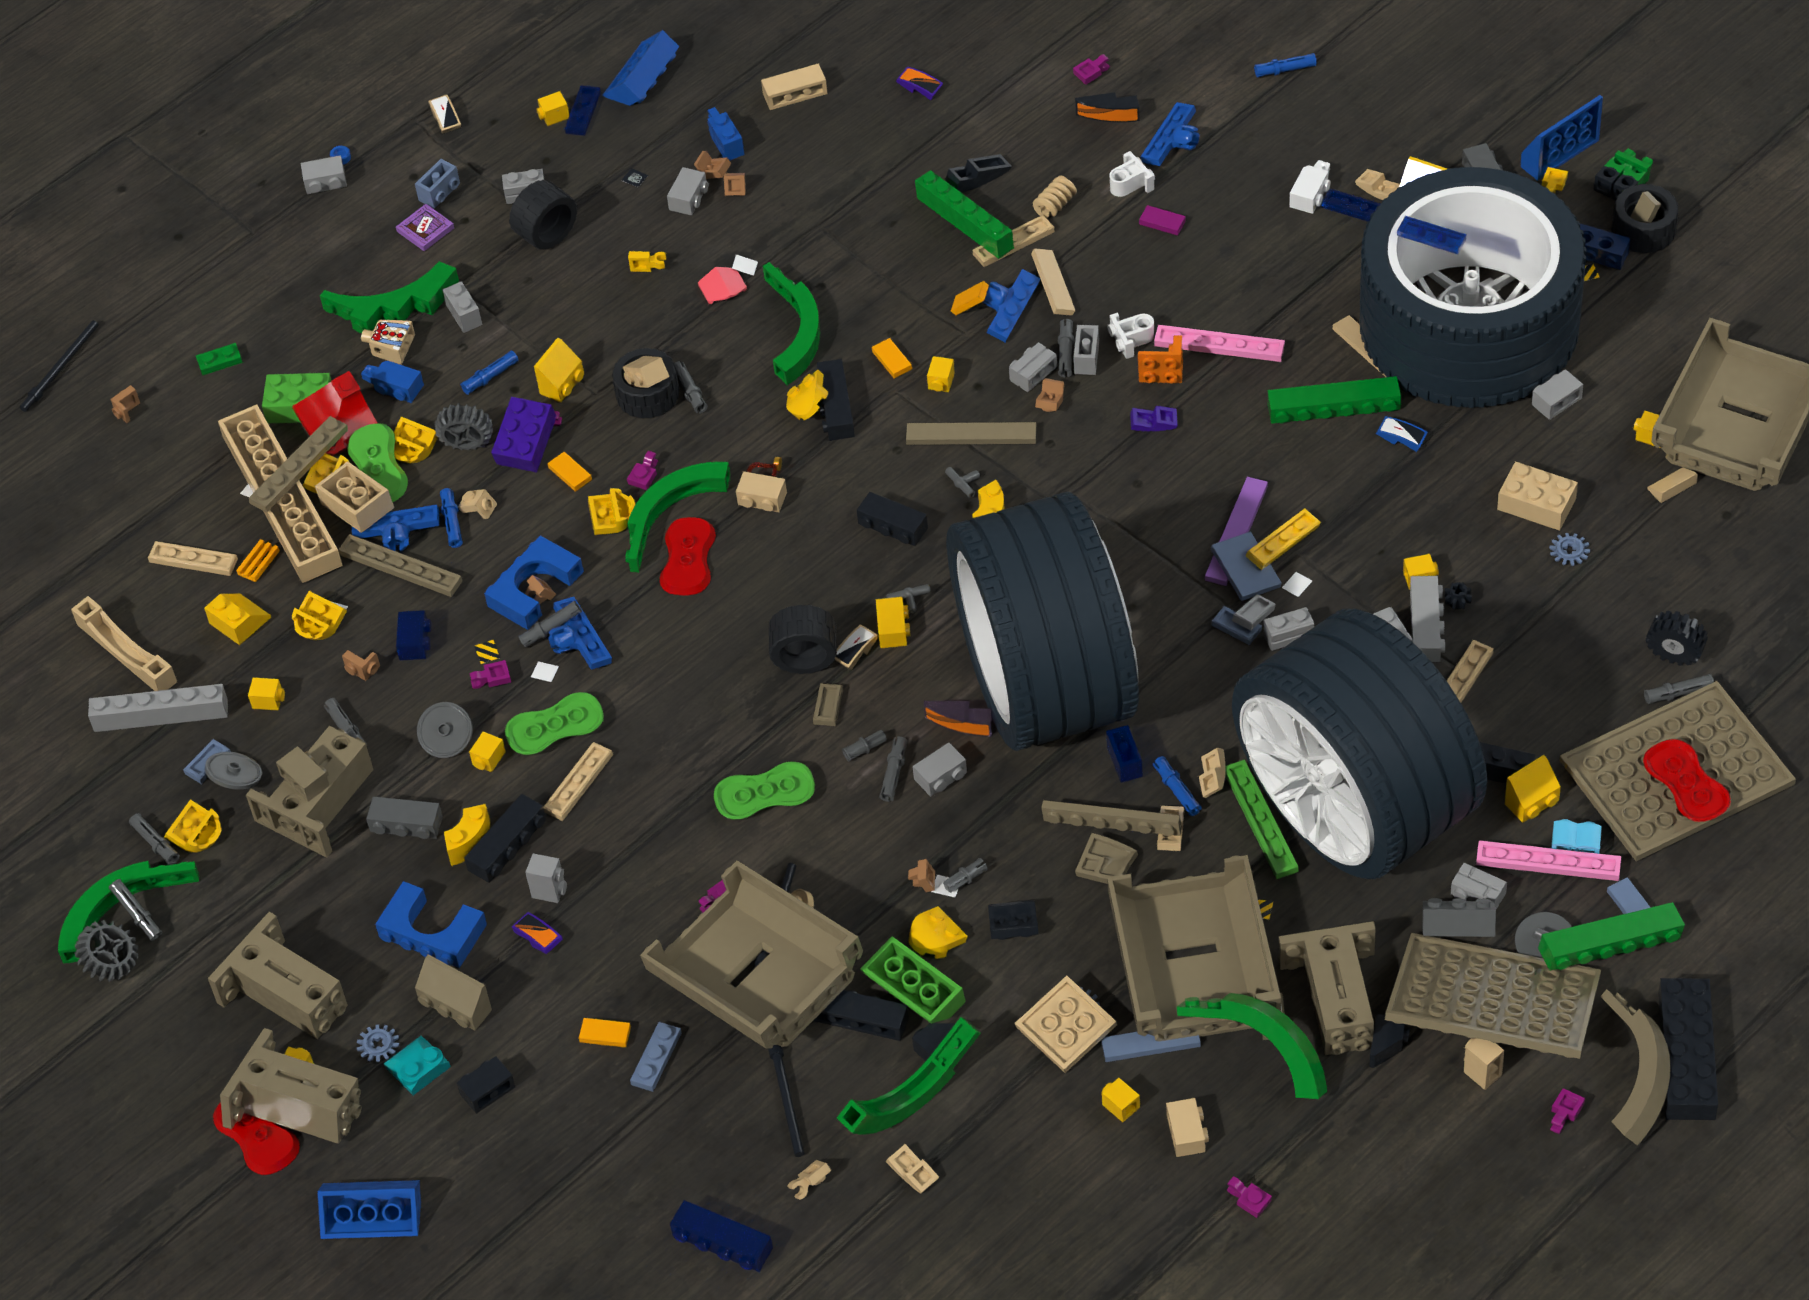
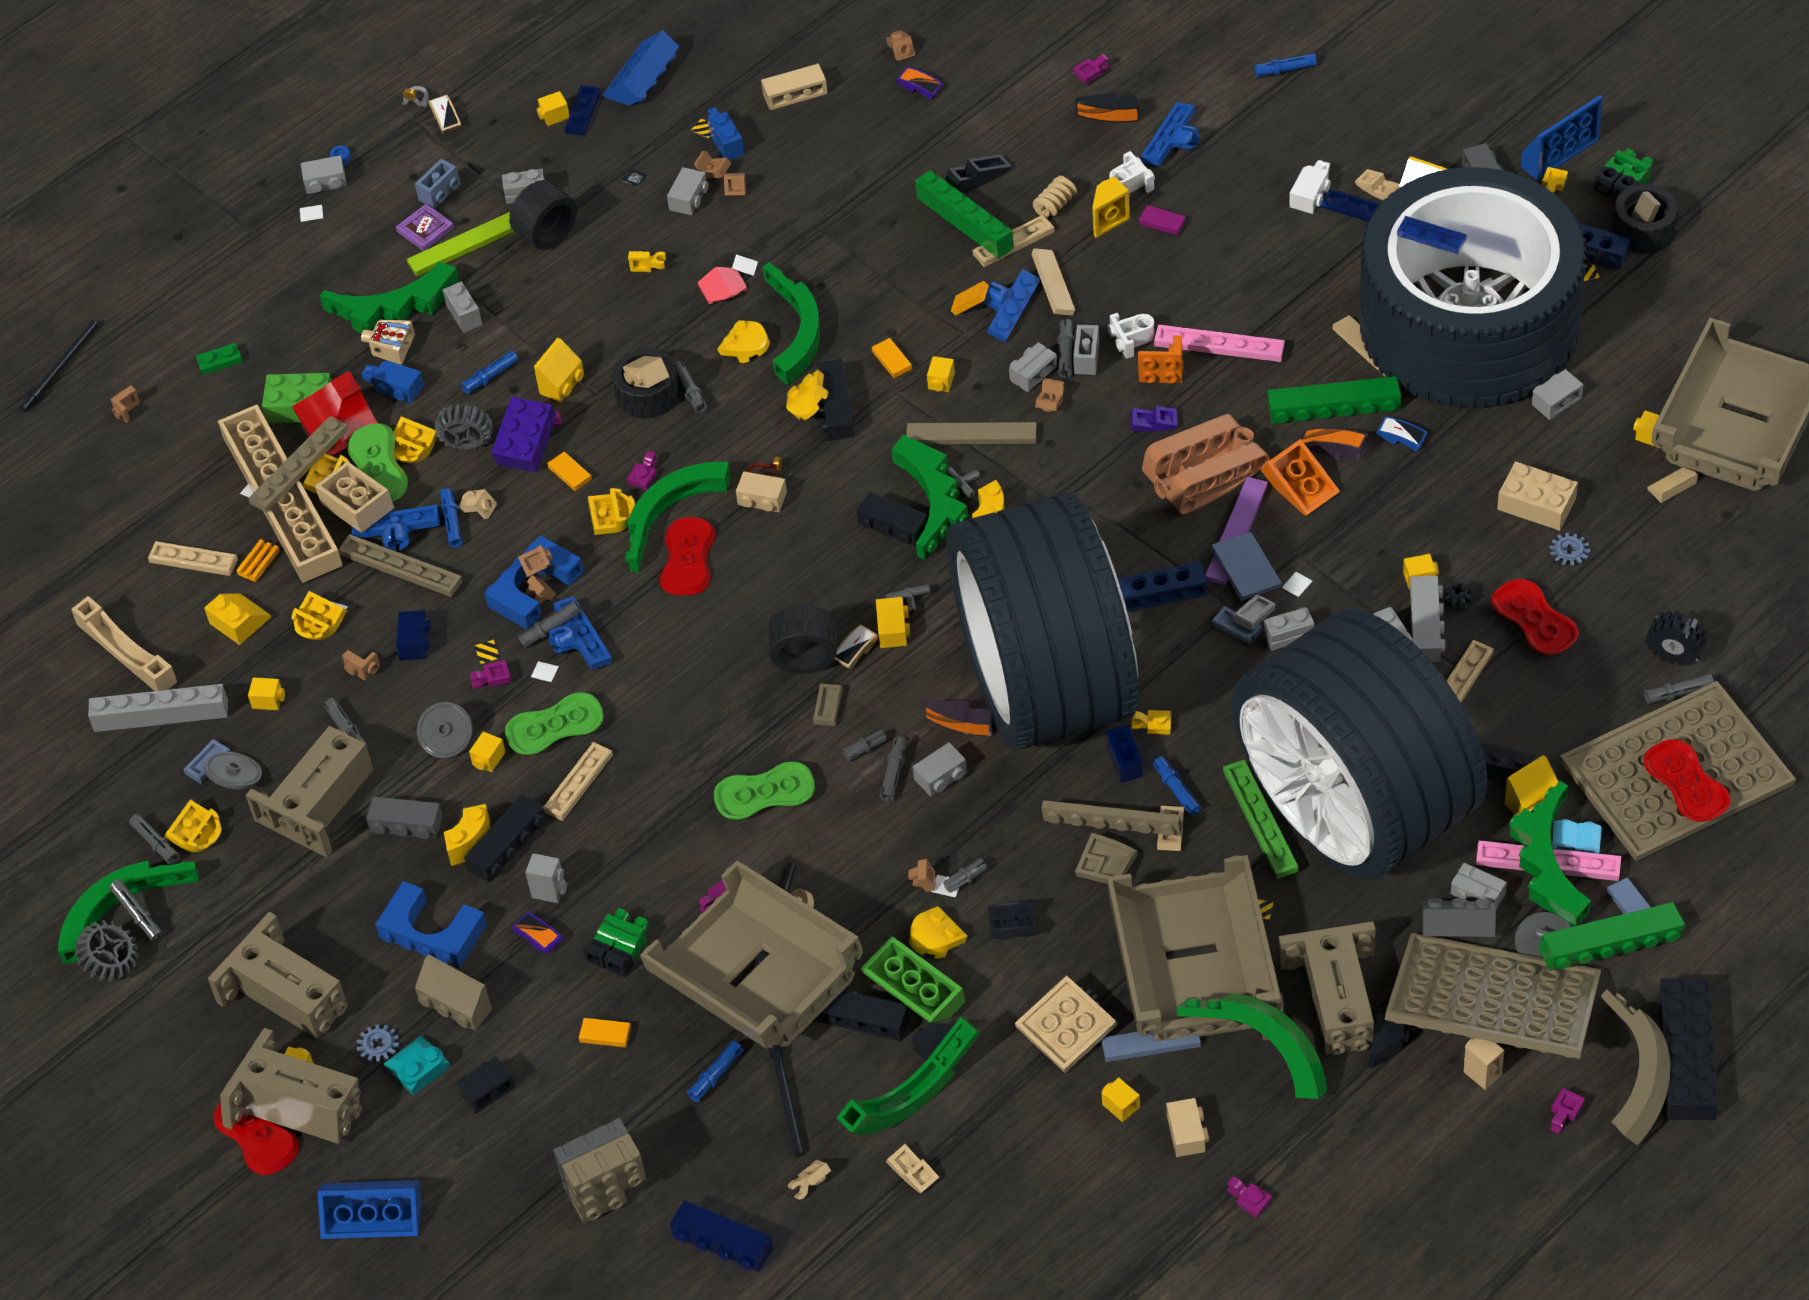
dark tan brick [276,746,330,802] -> none
sand blue plate [630,1022,682,1092] -> none
tan slope [1199,748,1225,798] -> none
yellow tile [1246,508,1321,570] -> none
none -> white sticker [300,205,323,222]
none -> light grey piece [402,86,429,107]
none -> lime tile [407,212,514,276]
none -> medium nougat bracket [518,545,553,577]
none -> dark tan piece [553,1117,646,1223]
none -> hips [583,908,649,977]
none -> blue pin [687,1041,743,1102]
none -> sticker [691,119,711,138]
none -> yellow slope [717,320,770,363]
none -> medium nougat bracket [886,31,915,61]
none -> green arch [891,435,969,560]
none -> yellow slope [1092,176,1130,238]
none -> dark blue brick [1117,561,1207,612]
none -> yellow plate [1131,710,1171,735]
none -> nougat panel [1142,414,1270,514]
none -> orange slope [1260,439,1340,516]
none -> slope [1301,427,1368,461]
none -> red plate [1491,579,1579,656]
none -> green arch [1509,781,1591,927]

